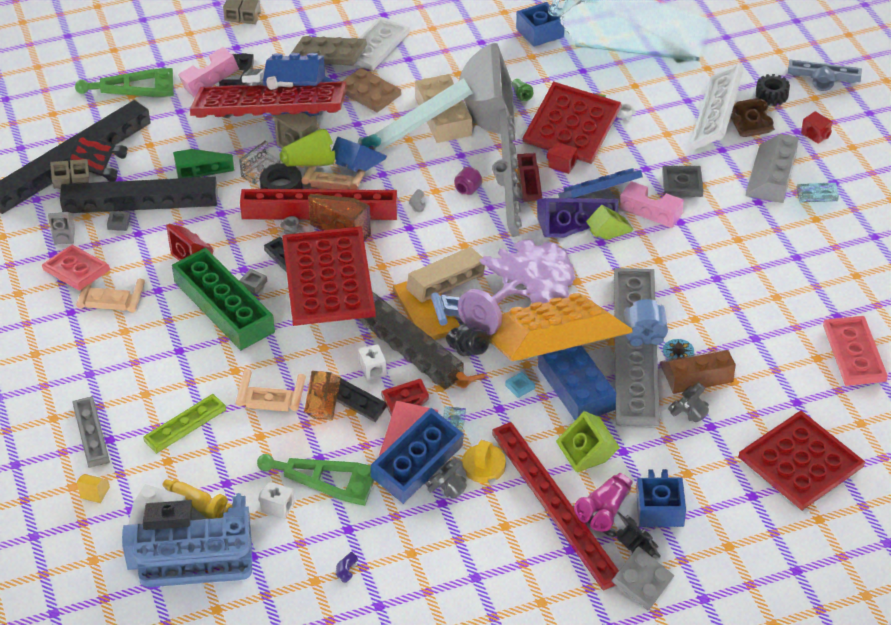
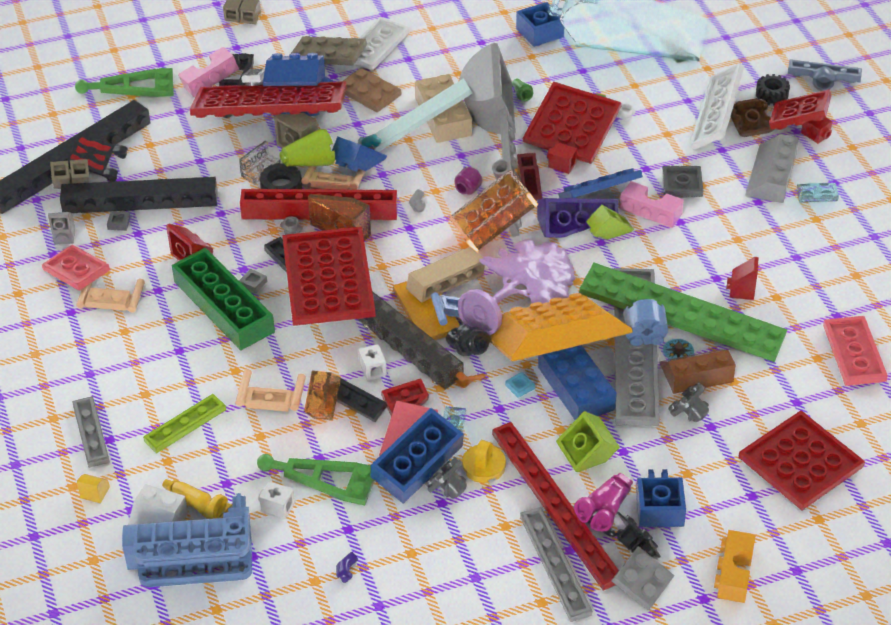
black plate [143,500,192,530] -> none
green slope [173,149,235,178] -> none
white hand [266,76,293,90] -> none
none -> clear orange brick [448,169,538,252]
none -> light grey tile [520,507,593,622]
none -> bright green plate [579,262,788,362]
none -> light orange arch [714,530,756,603]
none -> red slope [726,257,759,300]
none -> red plate [769,89,832,130]

